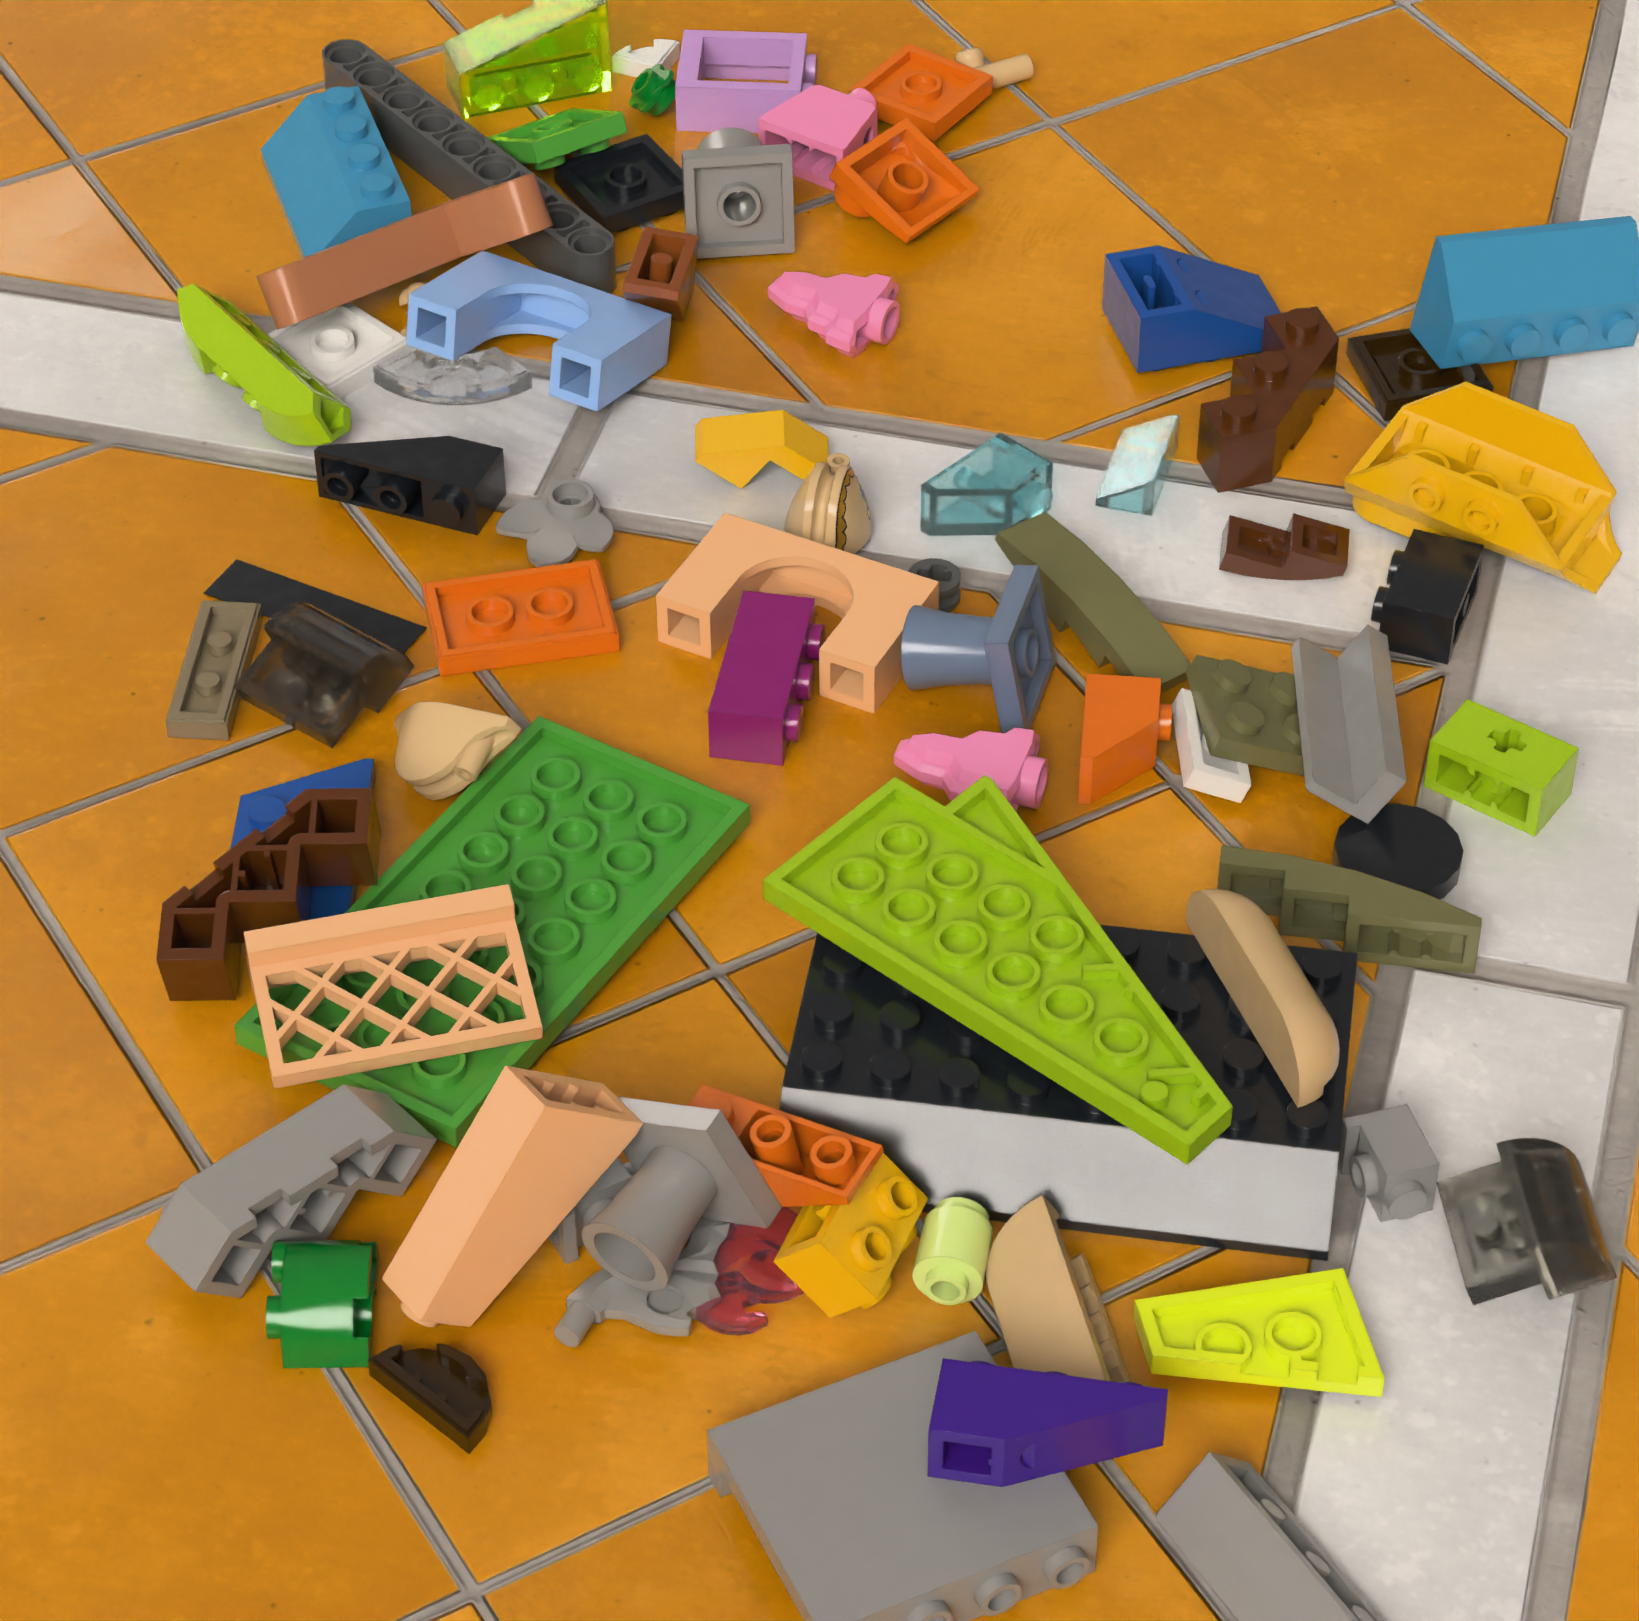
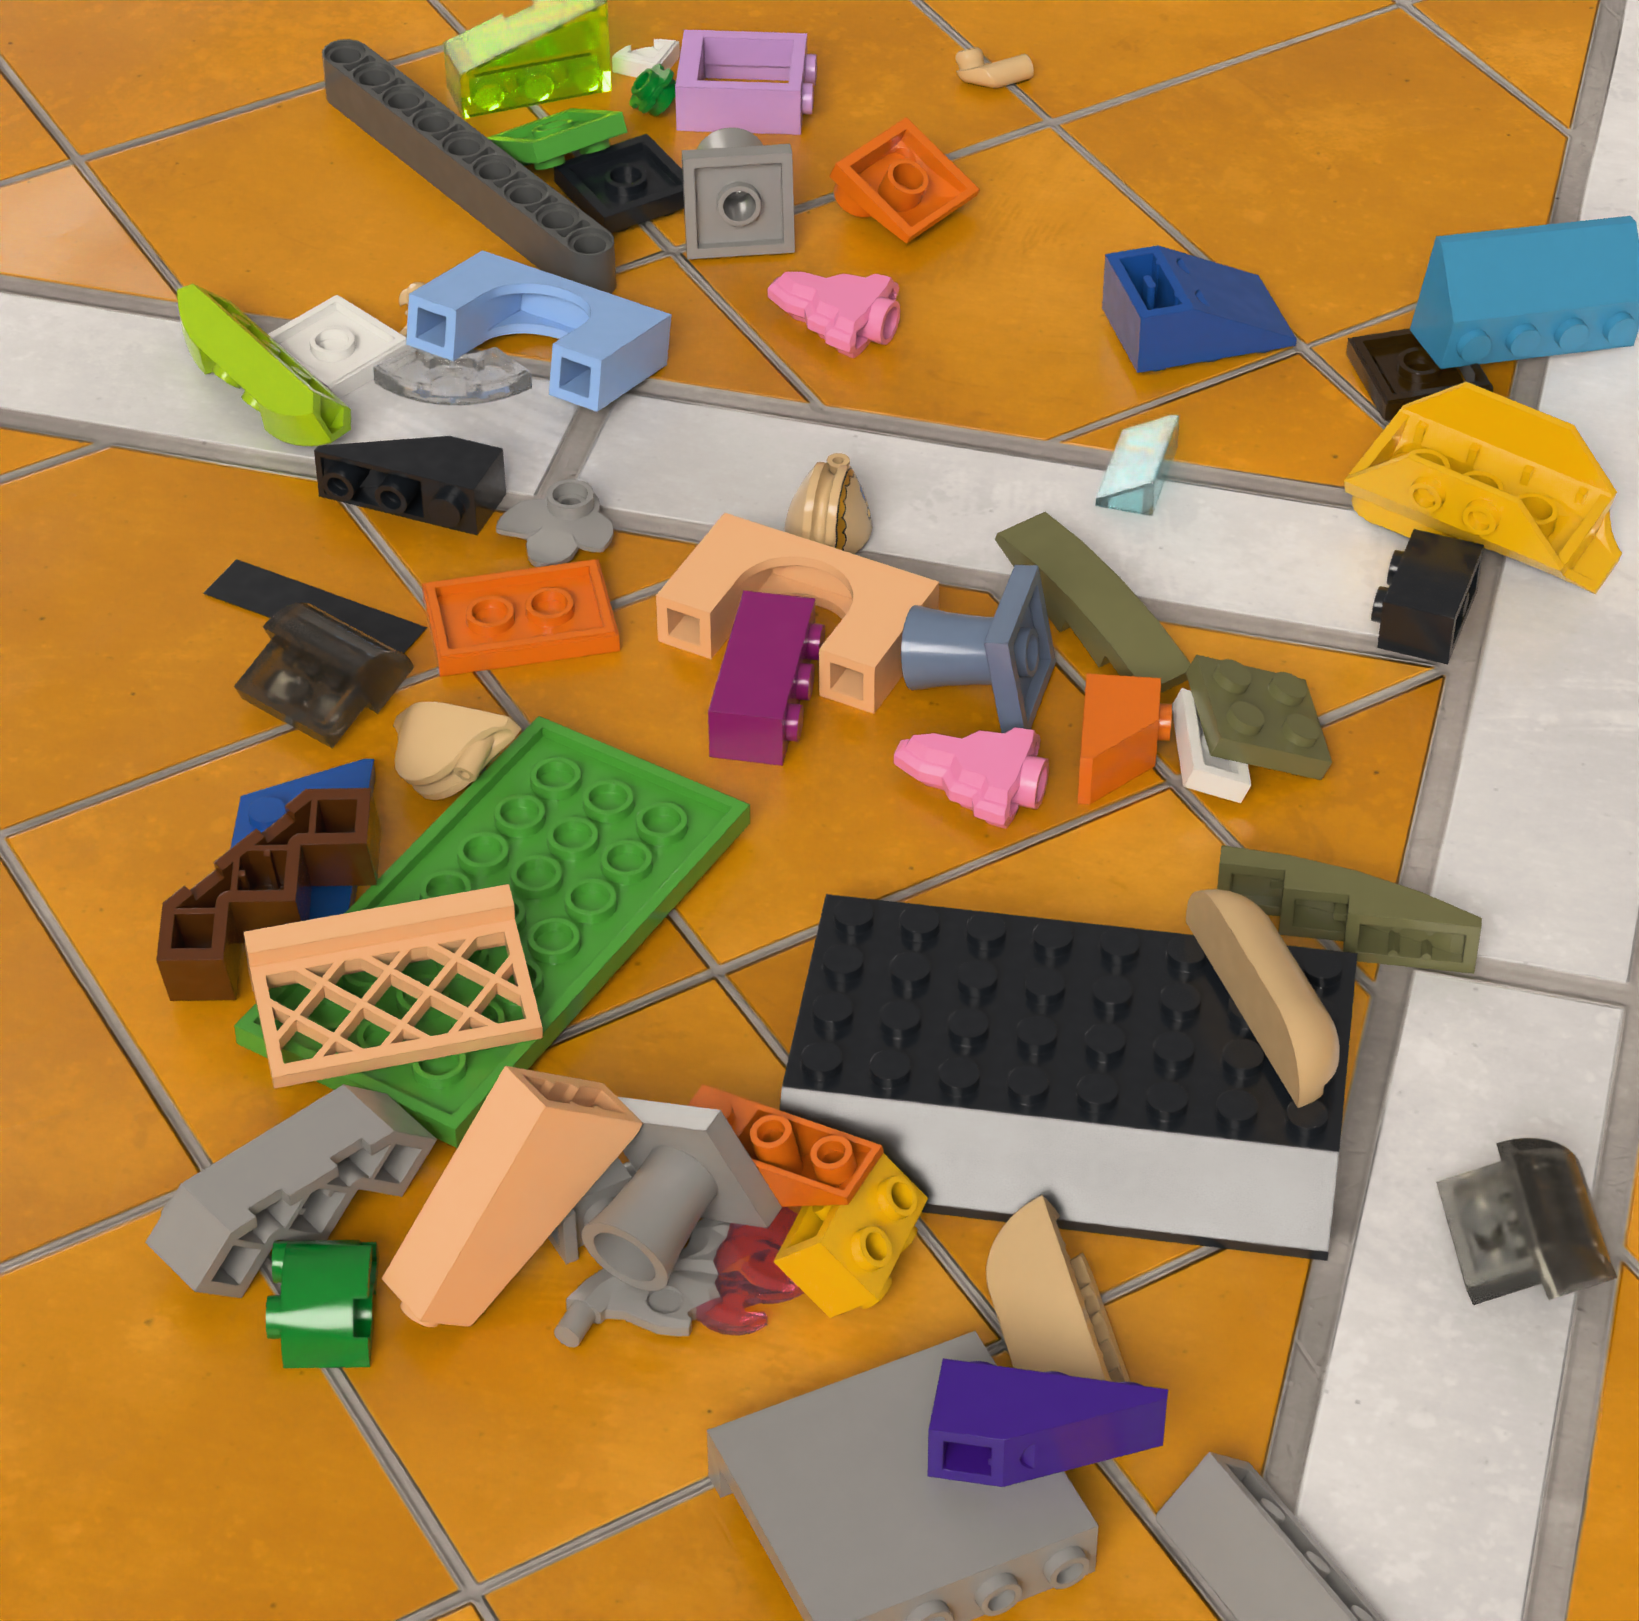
dark tan tile [166,600,263,741] -> none
nougat beam [256,172,553,330] -> none
dark azure slope [261,86,412,258] -> none
dark brown tile [368,1344,492,1454] -> none
dark orange slope [623,226,699,320] -> none
yellow slope [695,410,829,489] -> none
bright pink torso [758,85,878,191] -> none
lime wing [763,775,1233,1165] -> none
orange plate [849,43,993,141] -> none
dark grey bush [908,558,961,612] -> none
yellowish green brick [912,1197,993,1305] -> none
clear light blue slope [920,433,1053,536] -> none
neon yellow wing [1133,1268,1385,1397] -> none
reddish brown brick [1196,306,1339,493] -> none
reddish brown slope [1219,513,1350,580] -> none
light grey panel [1291,624,1407,824] -> none
black tile [1332,803,1463,900] -> none
light grey brick [1338,1104,1440,1222] -> none
lime brick [1424,699,1579,837] -> none

